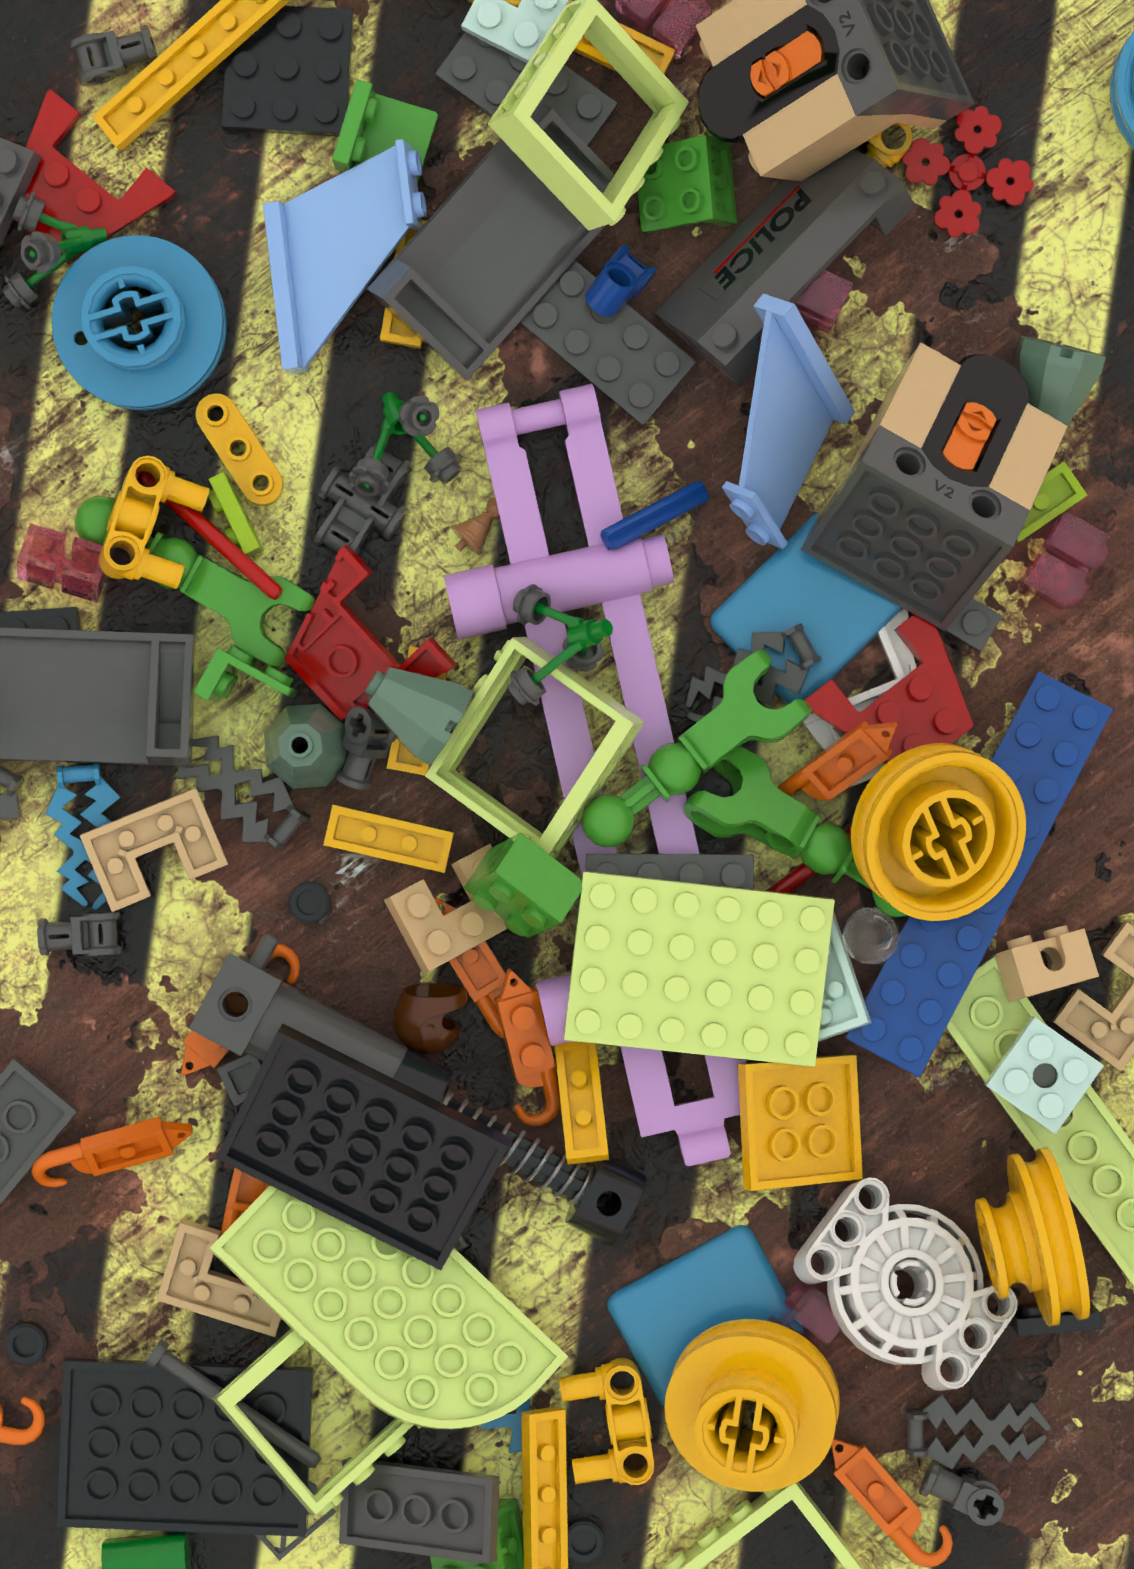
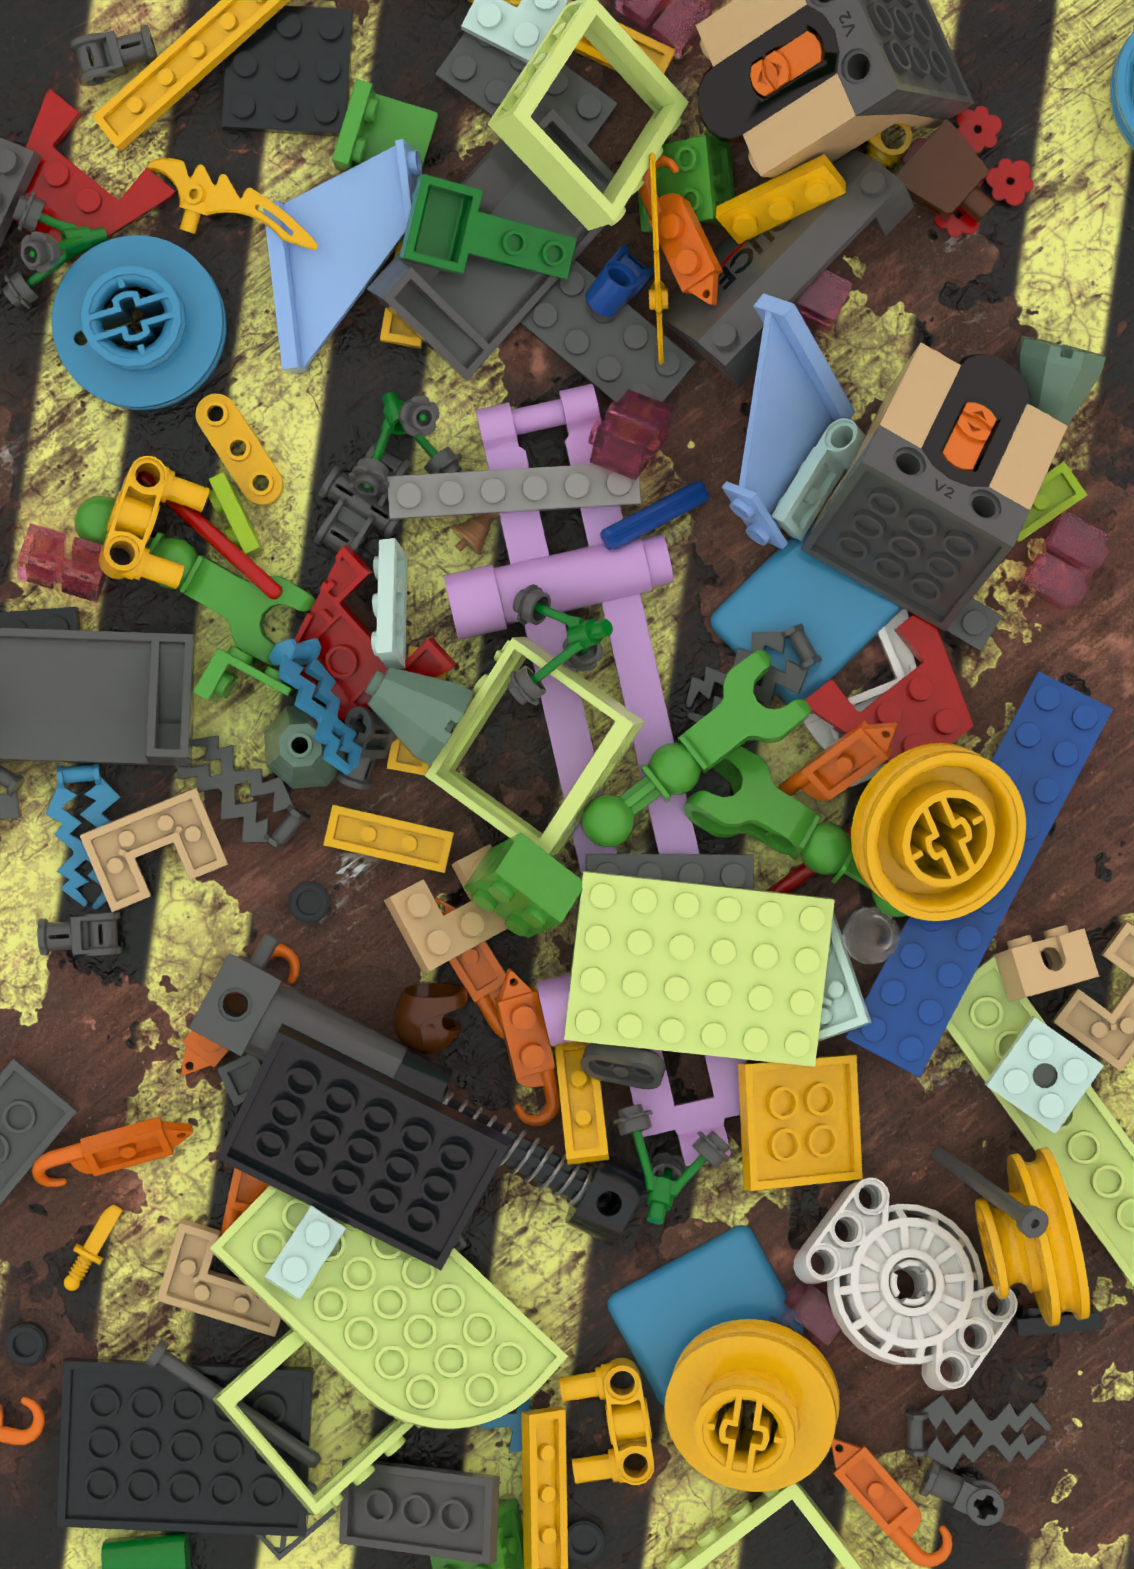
none -> yellow piece [64,1205,123,1291]
none -> yellow piece [147,158,318,250]
none -> light aqua plate [264,1206,346,1301]
none -> dark azure piece [269,638,363,775]
none -> light aqua plate [371,538,408,669]
none -> light grey plate [387,462,641,520]
none -> green plate [399,174,577,280]
none -> dark grey plate [580,1043,666,1089]
none -> clear pink piece [588,389,674,480]
none -> plant [613,1104,730,1225]
none -> orange plate [638,155,723,306]
none -> yellow piece [649,152,668,366]
none -> yellow plate [716,154,846,244]
none -> light aqua plate [771,418,866,541]
none -> reddish brown torso [895,118,995,223]
none -> dark grey bar [931,1146,1048,1238]

